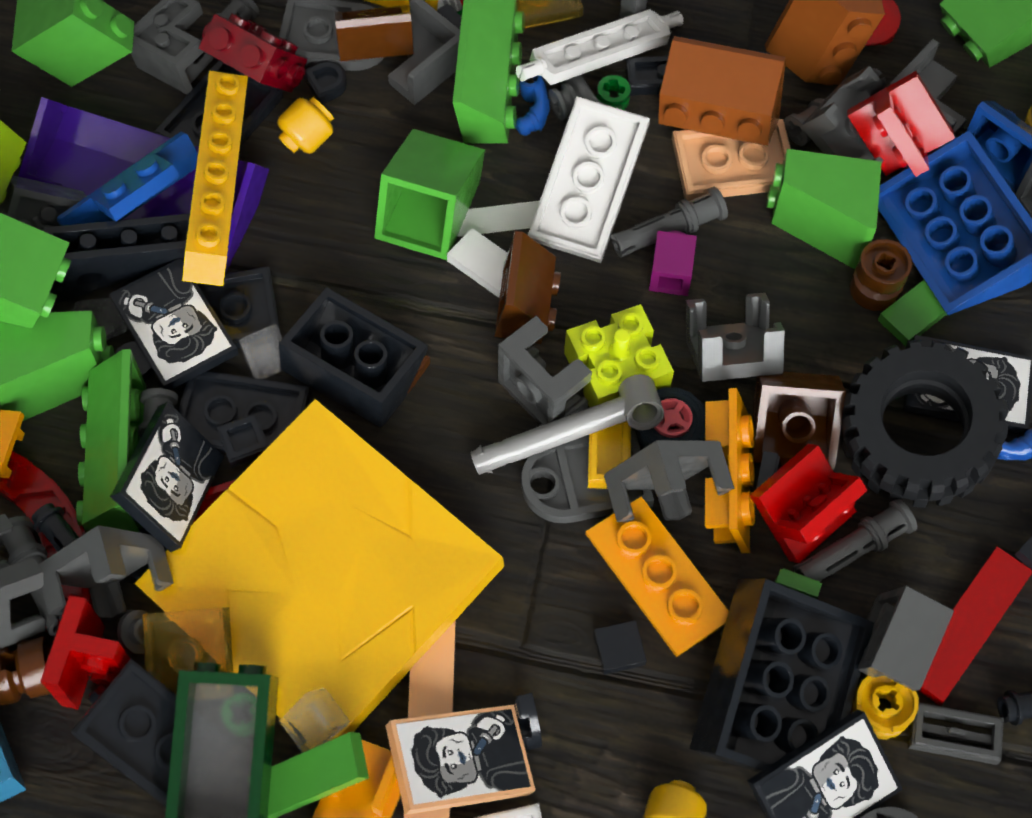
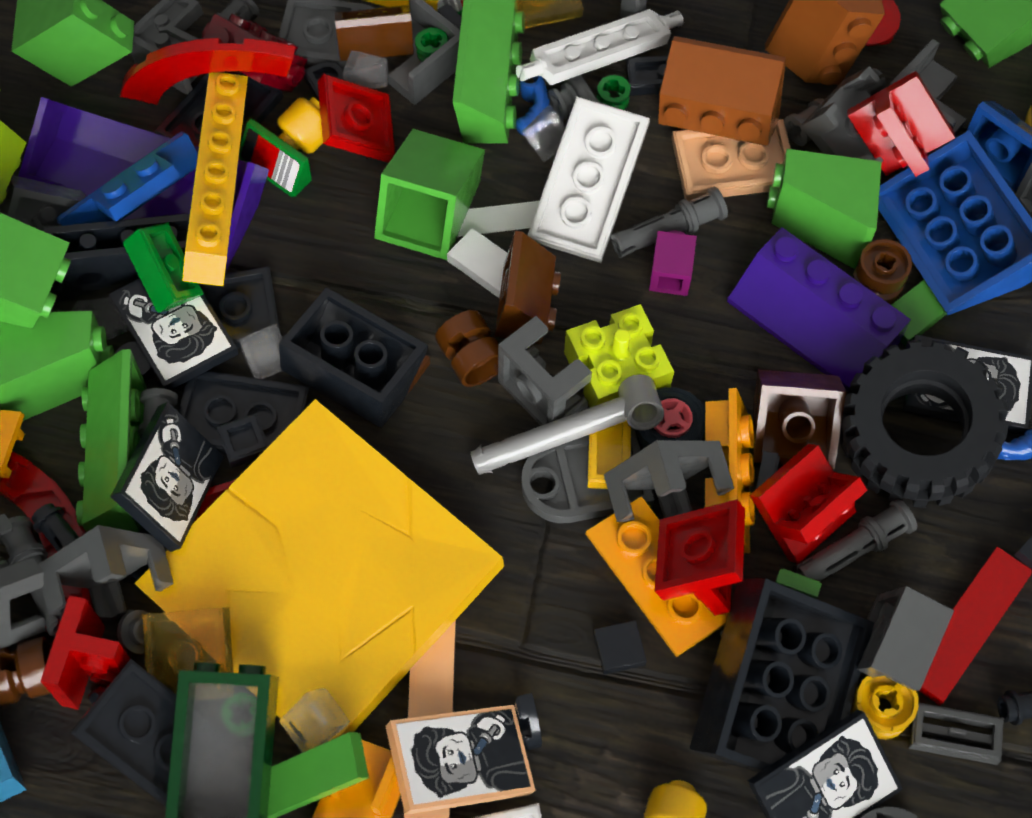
dark grey panel [686,292,785,382] -> none
none -> red tile [120,38,295,105]
none -> green slope [123,223,204,313]
none -> slope [239,119,312,197]
none -> red tile [318,74,395,163]
none -> clear slope [343,50,389,89]
none -> green bush [415,28,448,62]
none -> reddish brown wheel [435,310,499,387]
none -> clear slope [522,105,566,162]
none -> red bracket [654,499,745,616]
none -> dark purple slope [727,227,911,392]

